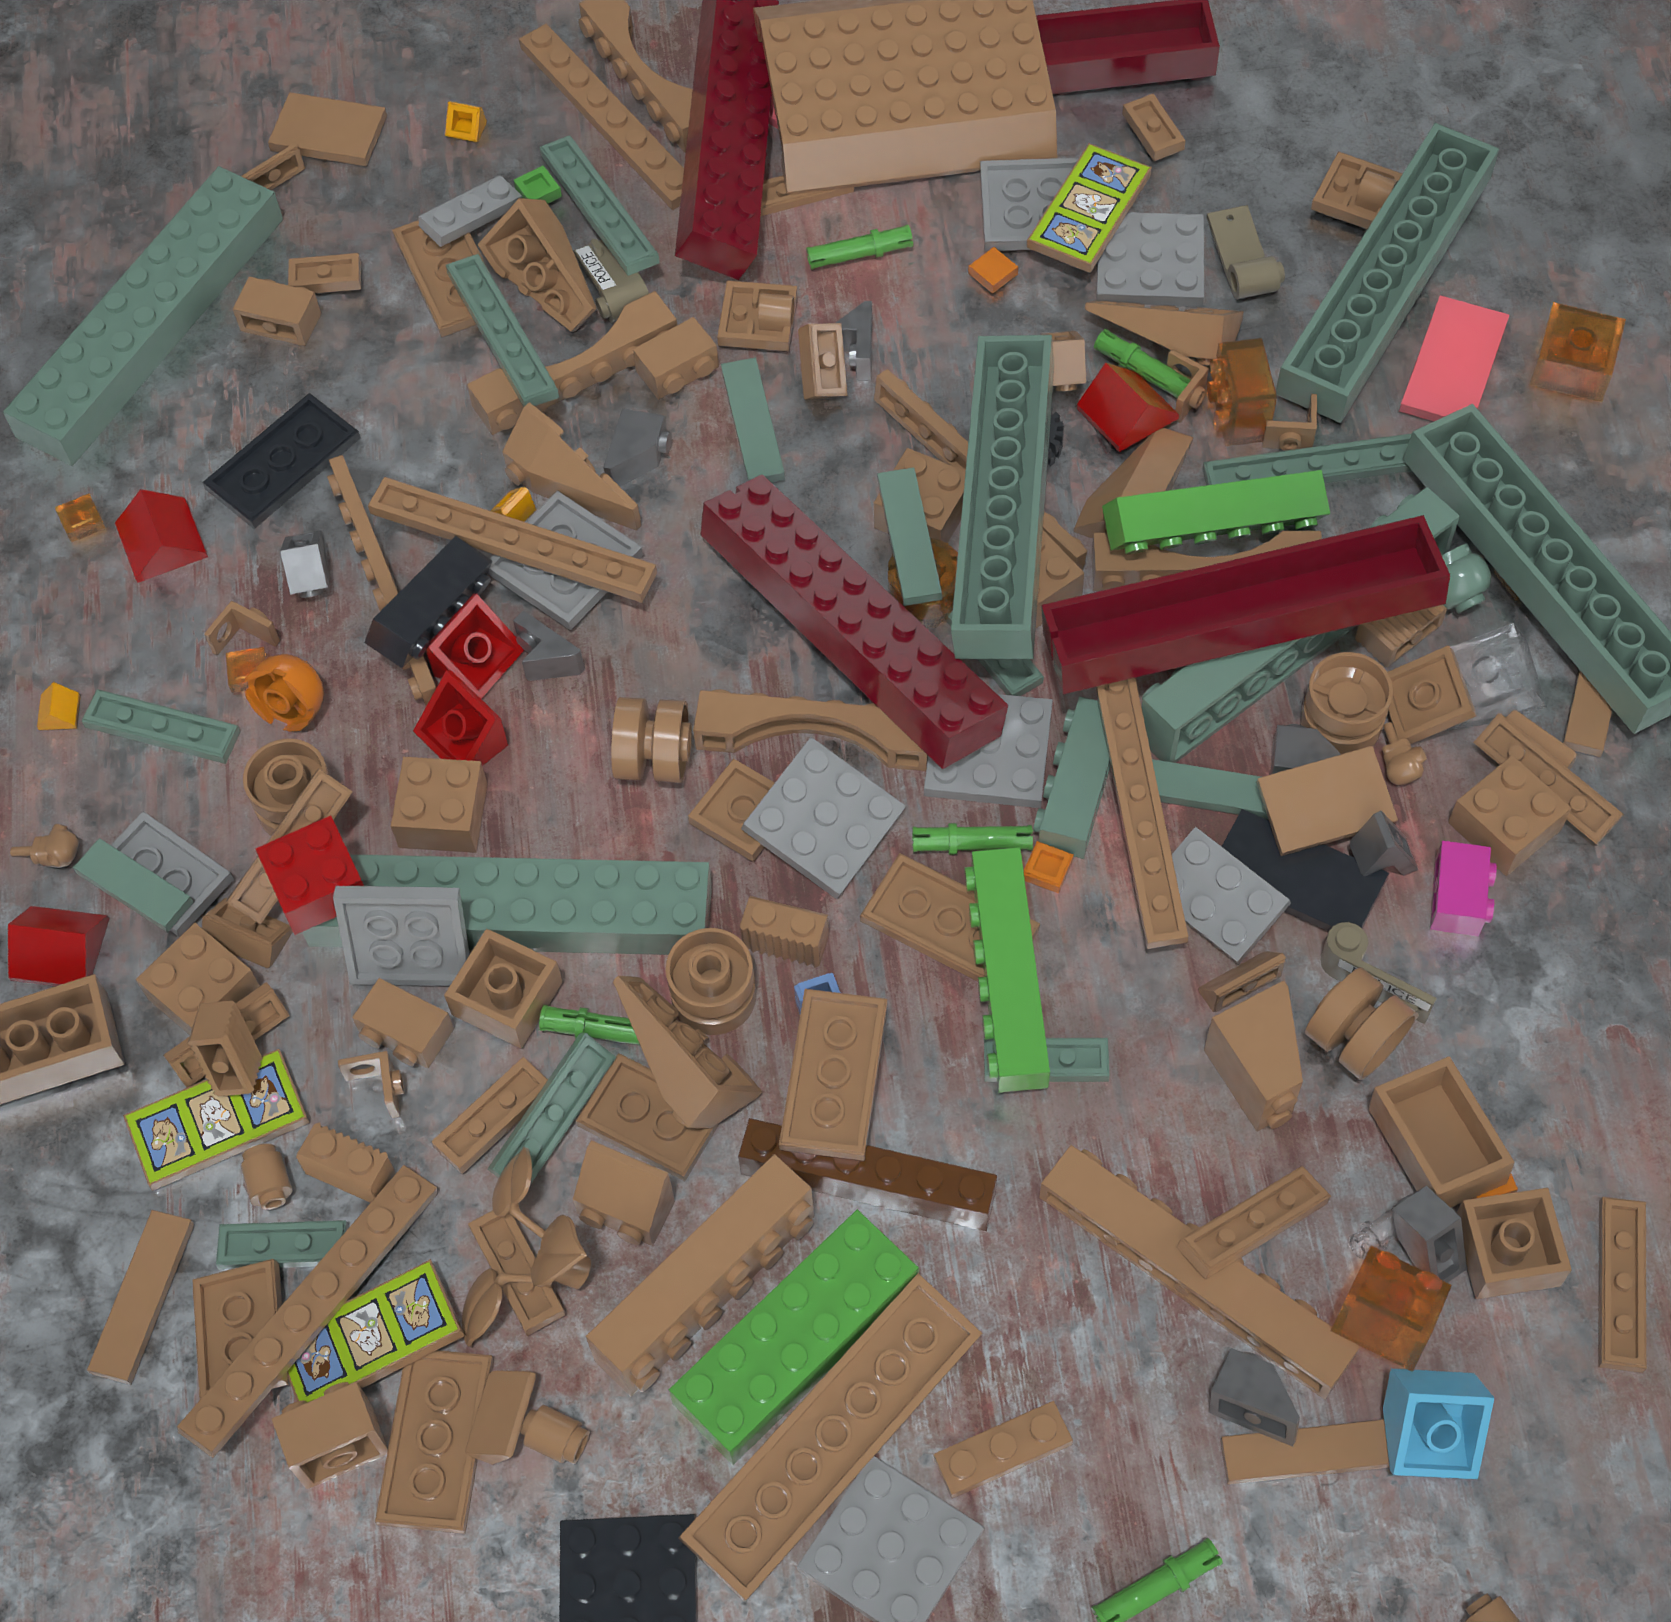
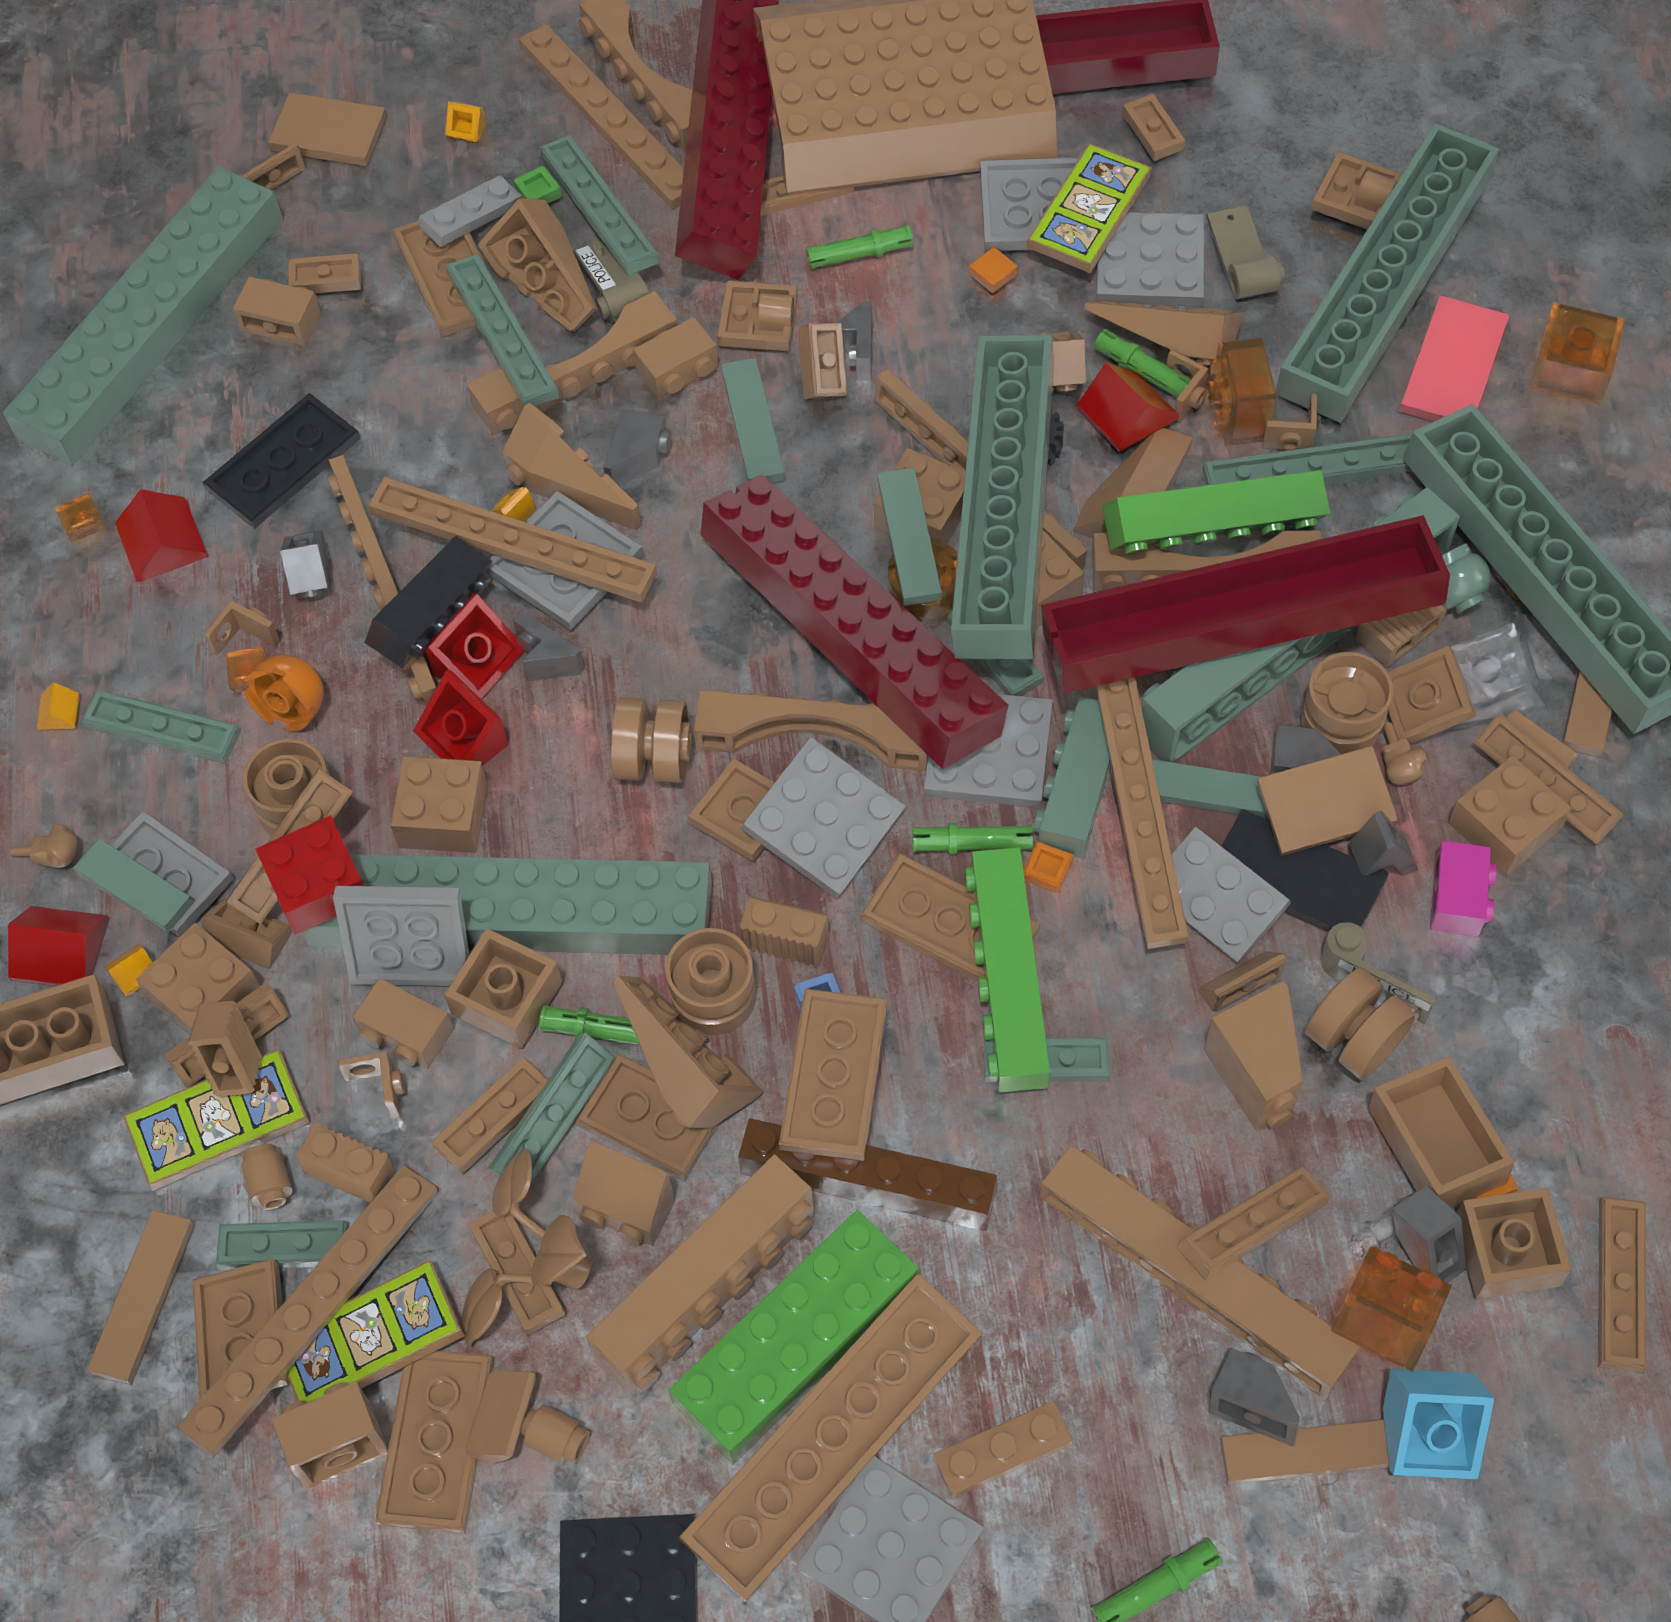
none -> light orange slope [104,943,153,997]

